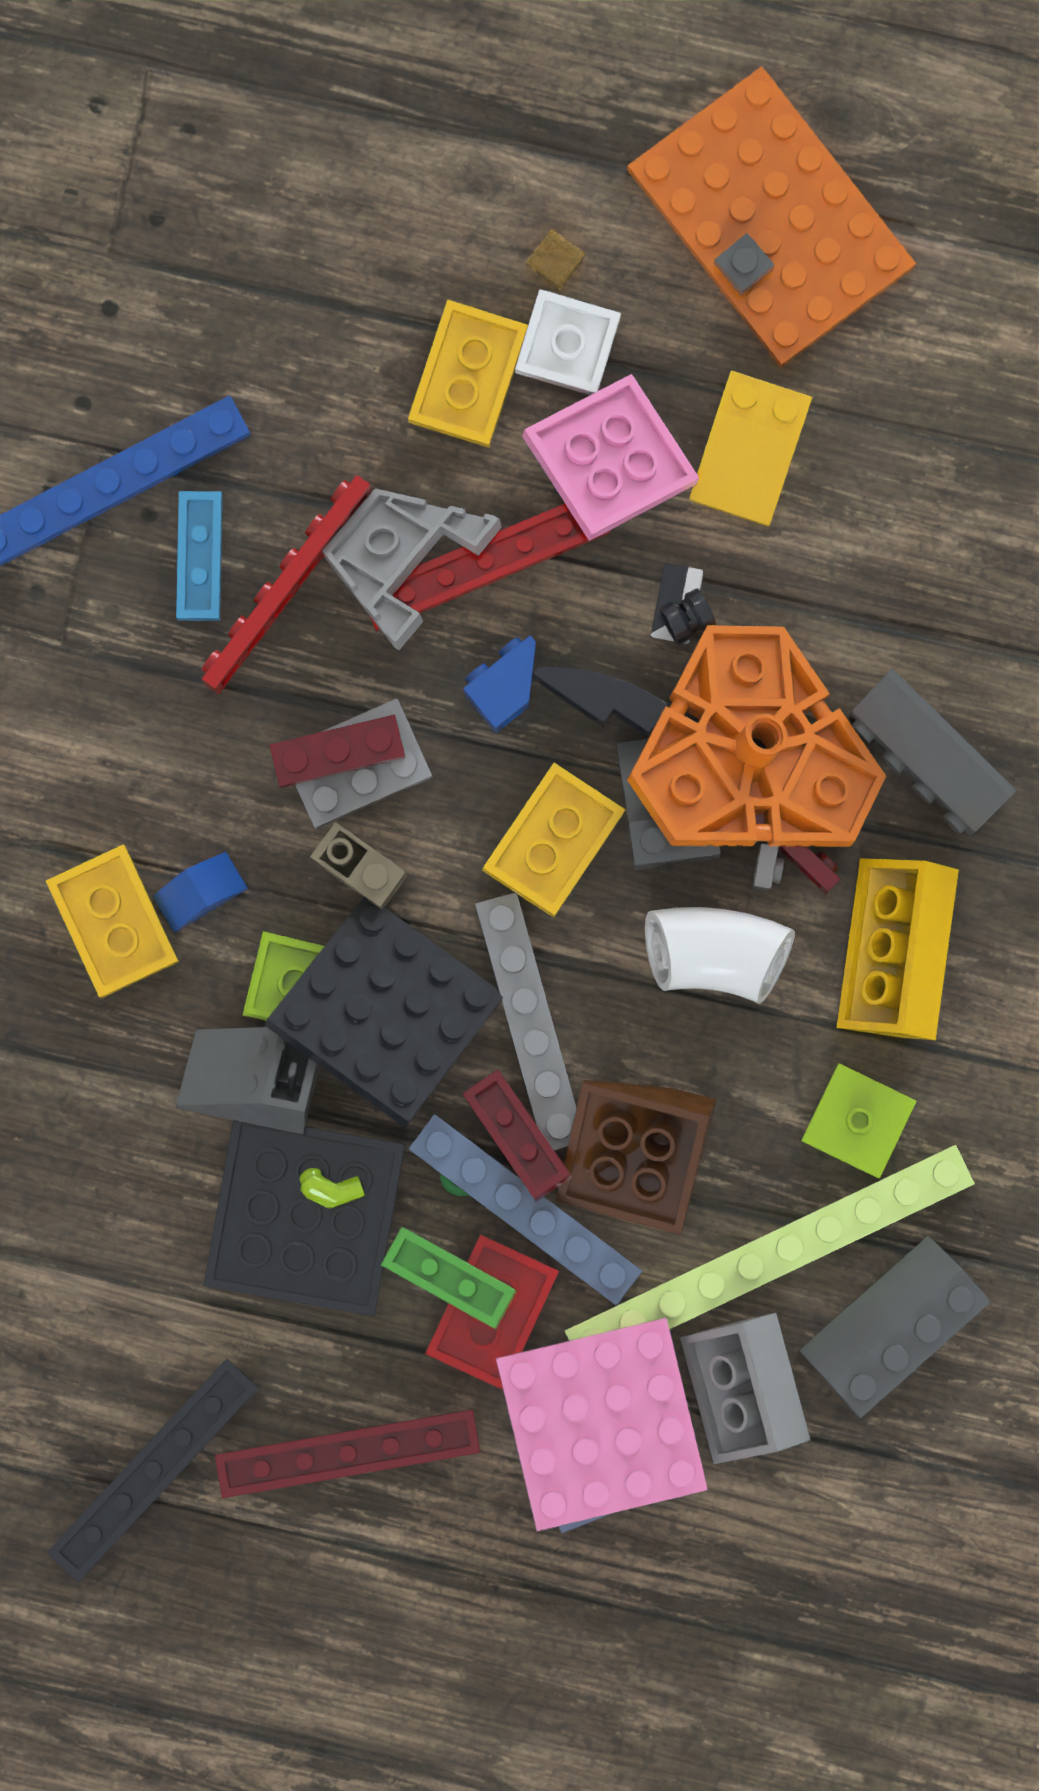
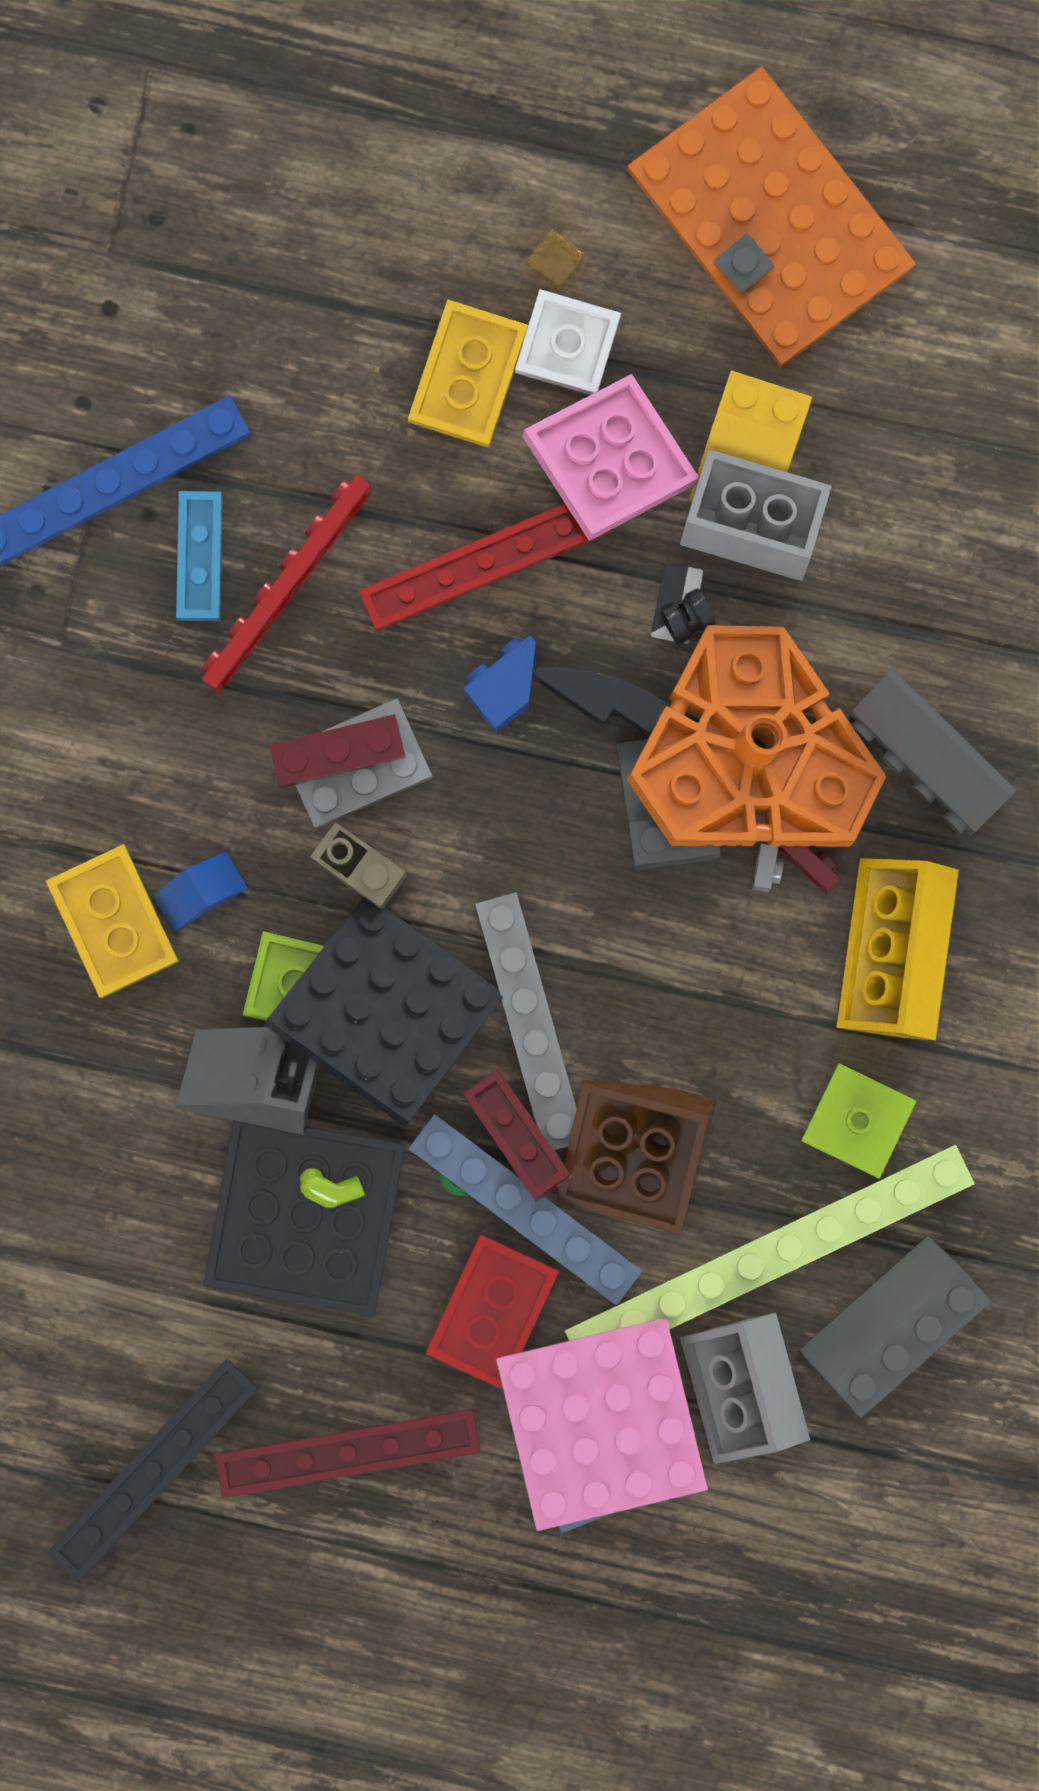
light grey wing [322,488,502,650] -> none
bright green plate [381,1227,518,1329] -> none
yellow plate [482,763,626,918] -> none
white brick [645,907,795,1004] -> none
none -> light grey slope [680,449,832,581]

